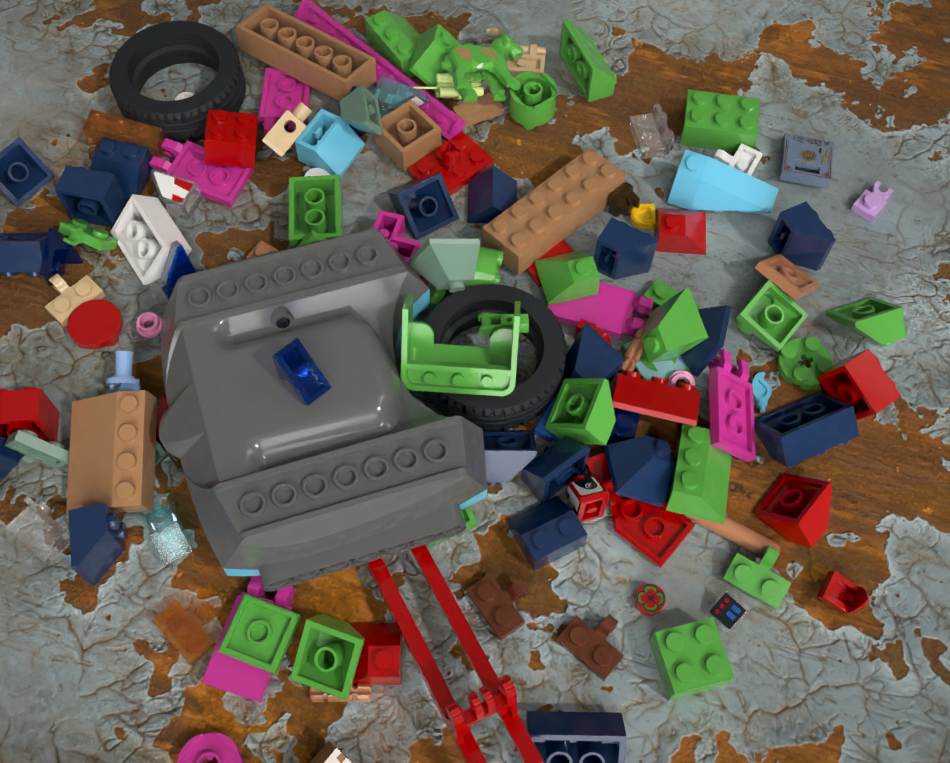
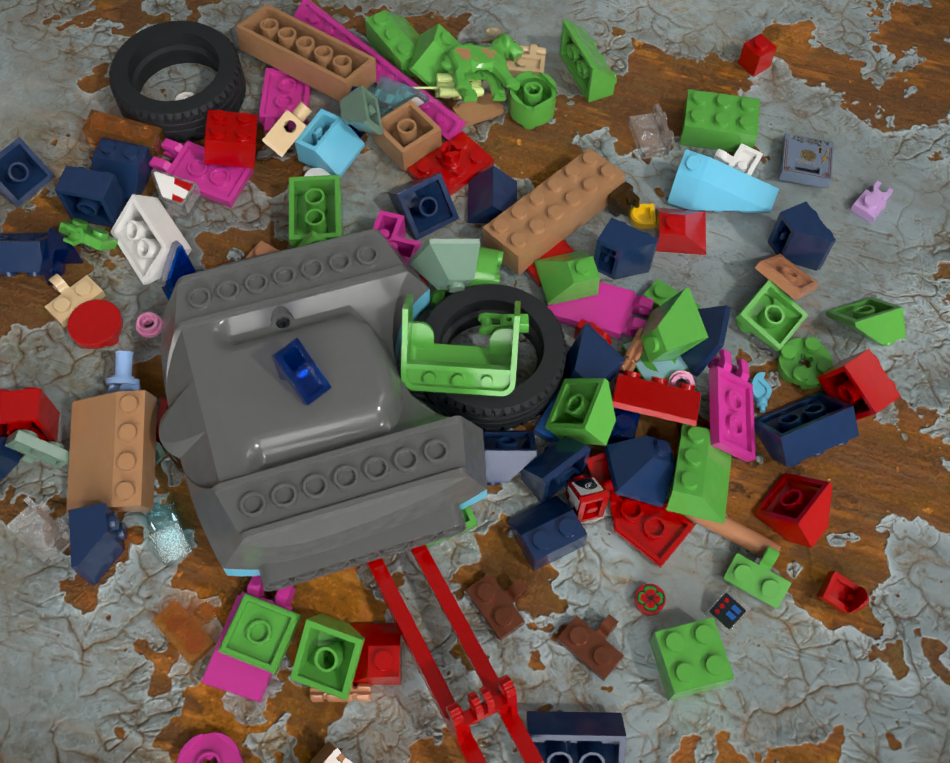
none -> red brick [738,33,777,77]

